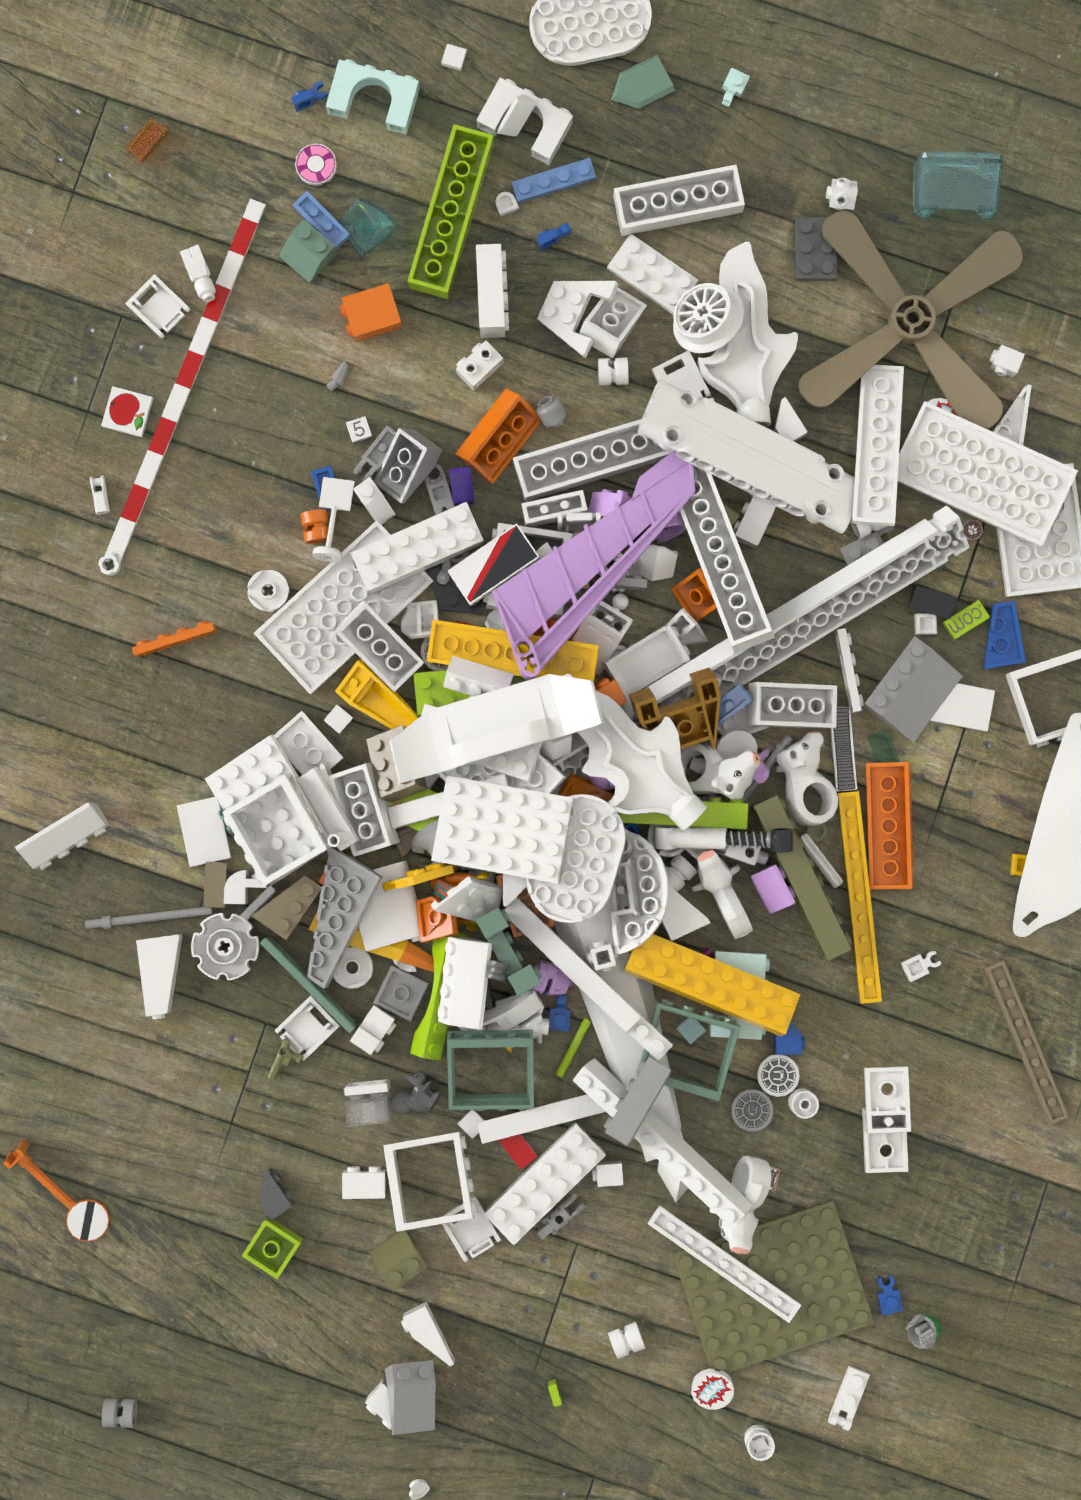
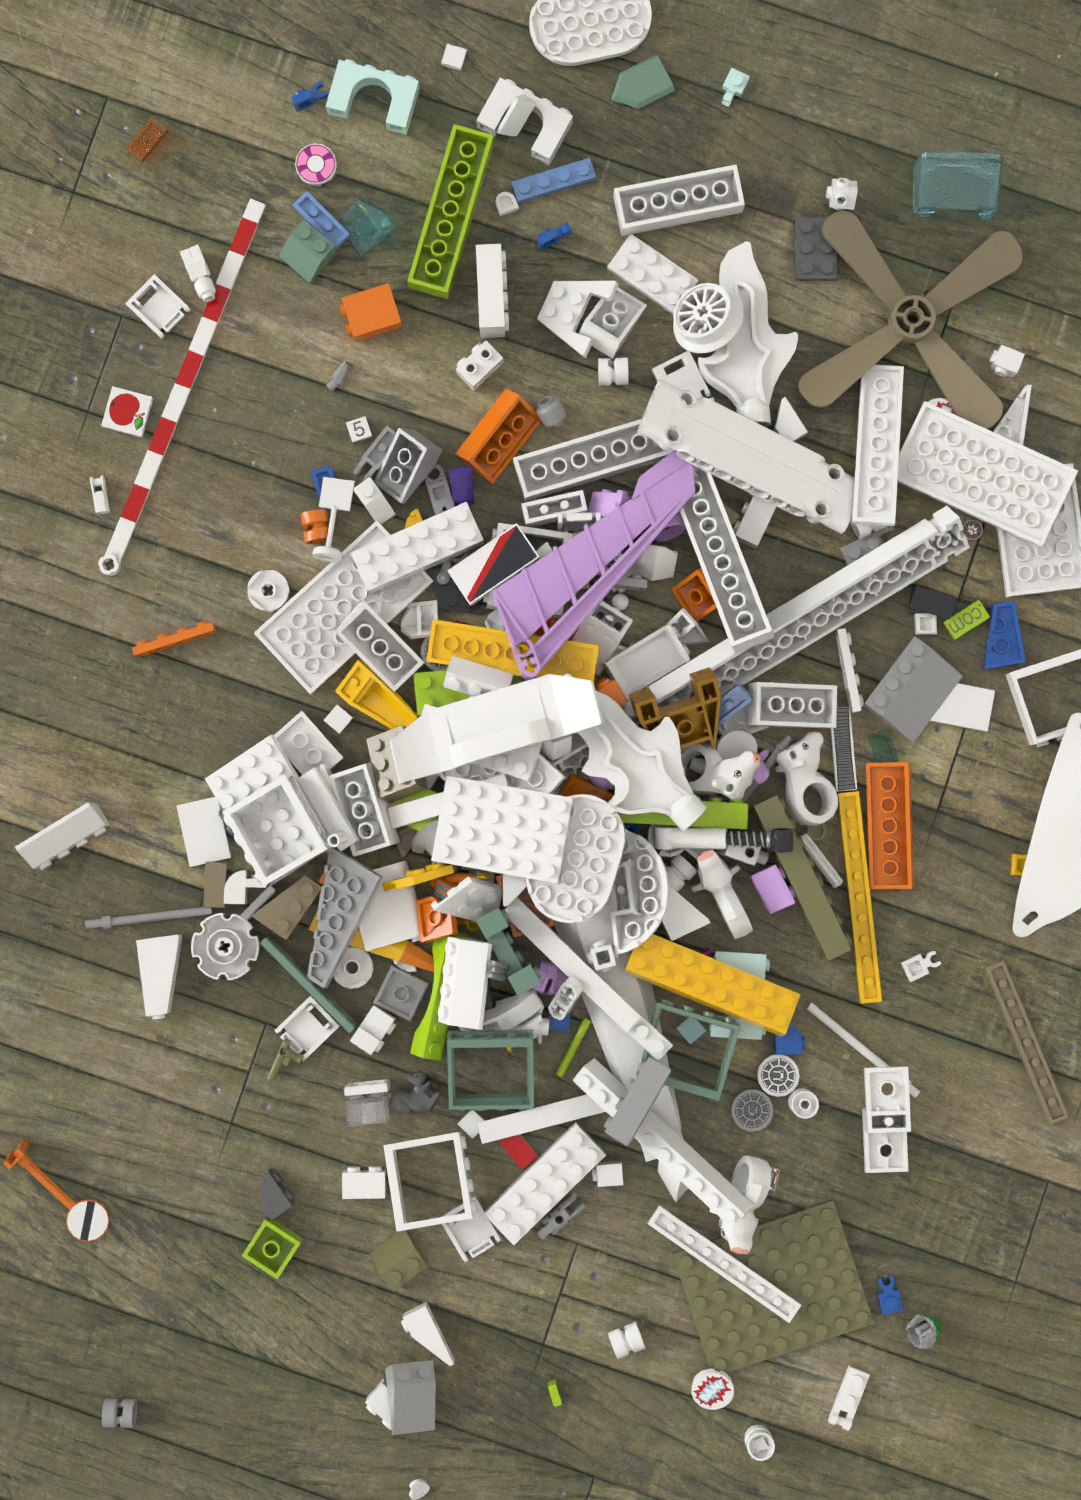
none -> yellow tile [405,508,423,529]
none -> white beam [548,977,583,1020]
none -> white bar [806,1002,920,1098]

